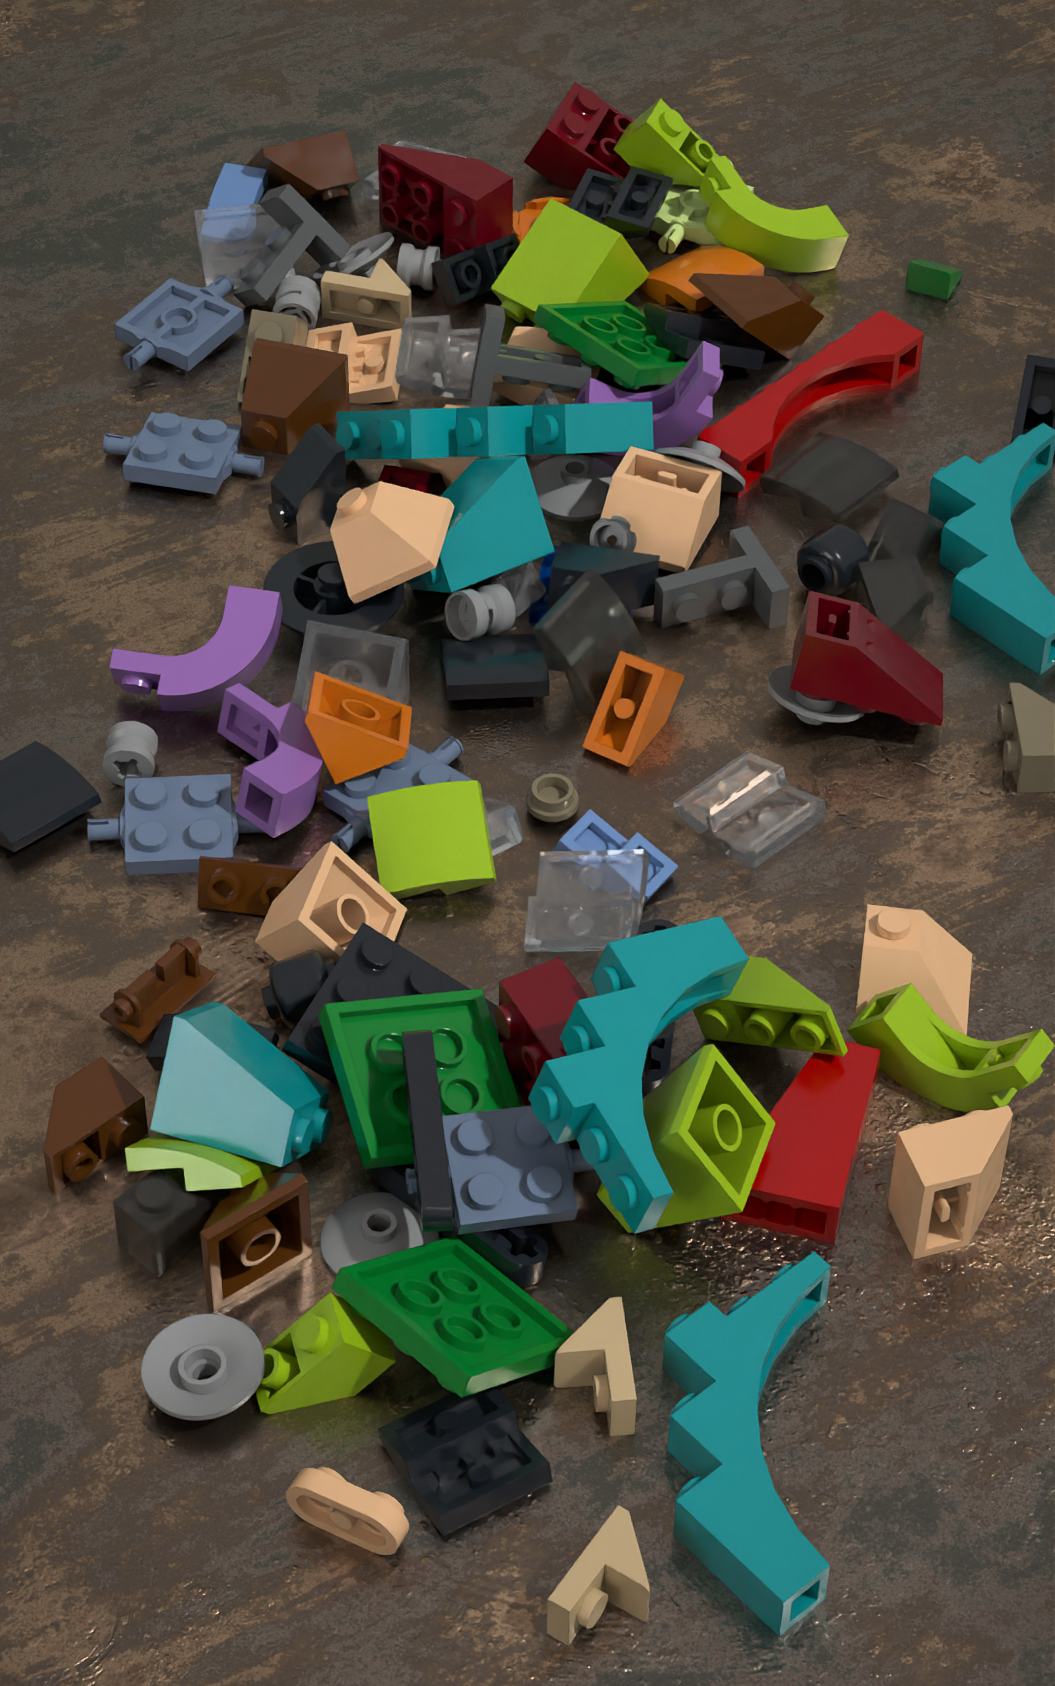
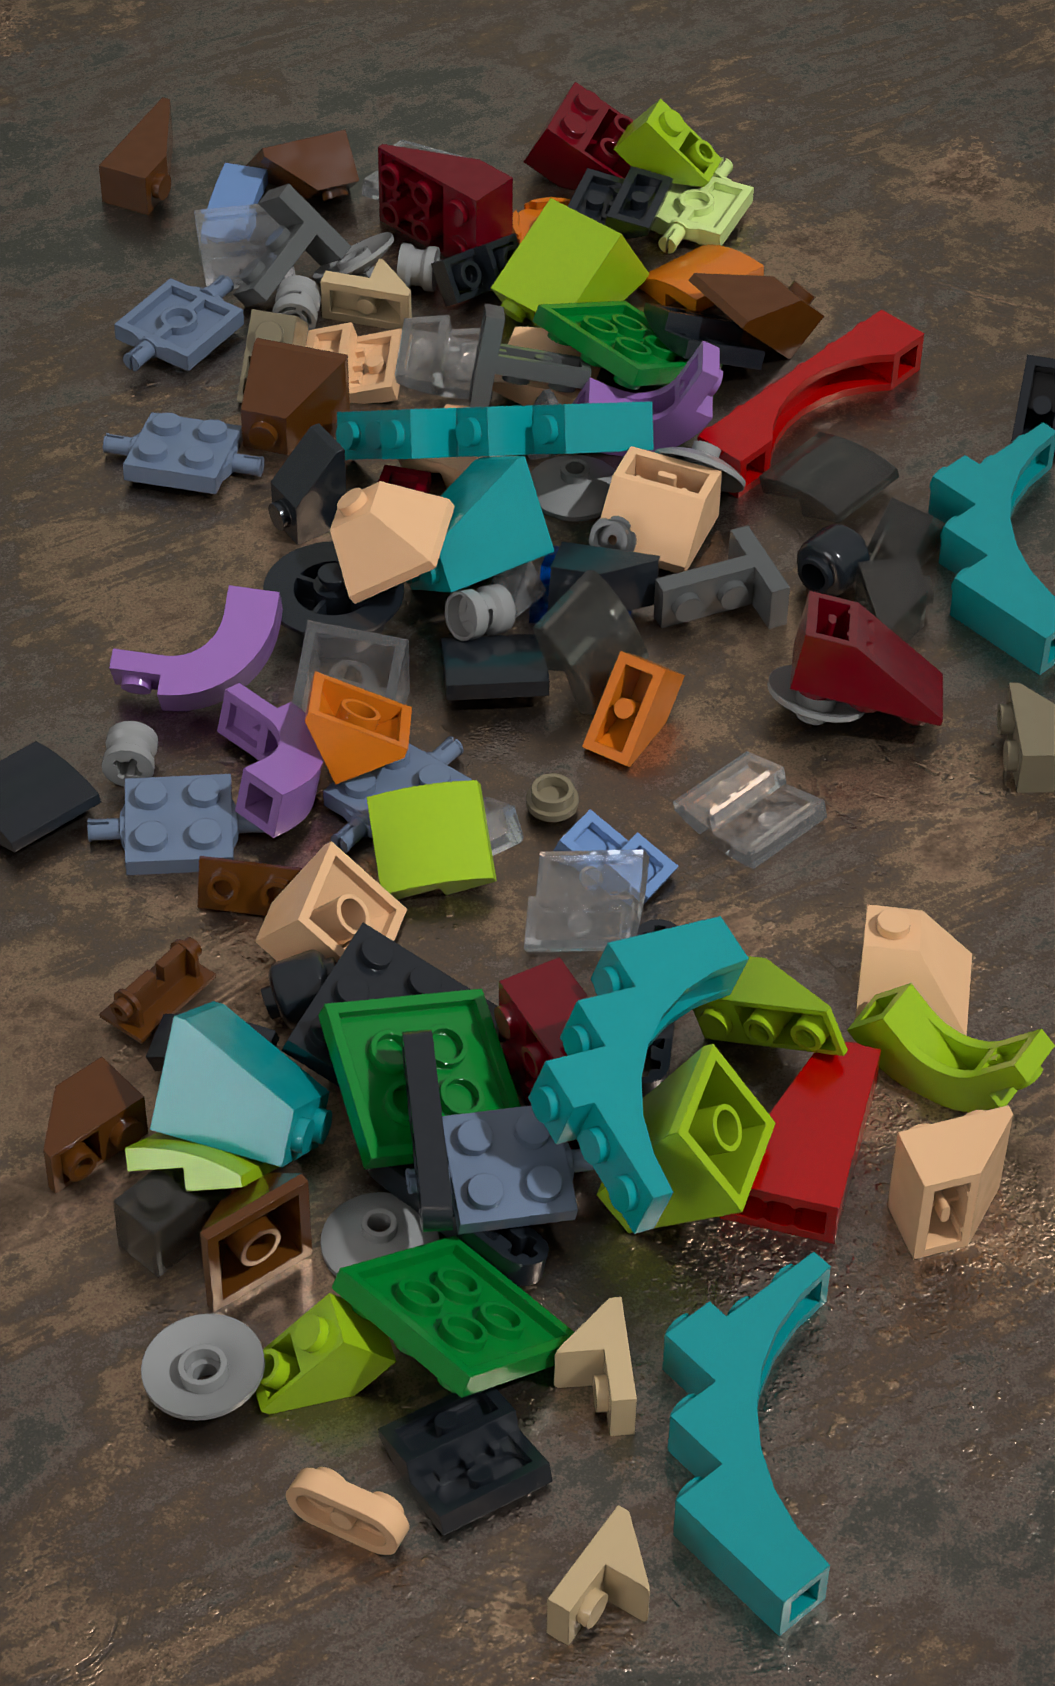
lime arch [699,156,849,273] -> none
green slope [905,259,963,300] -> none
none -> reddish brown slope [99,97,173,215]

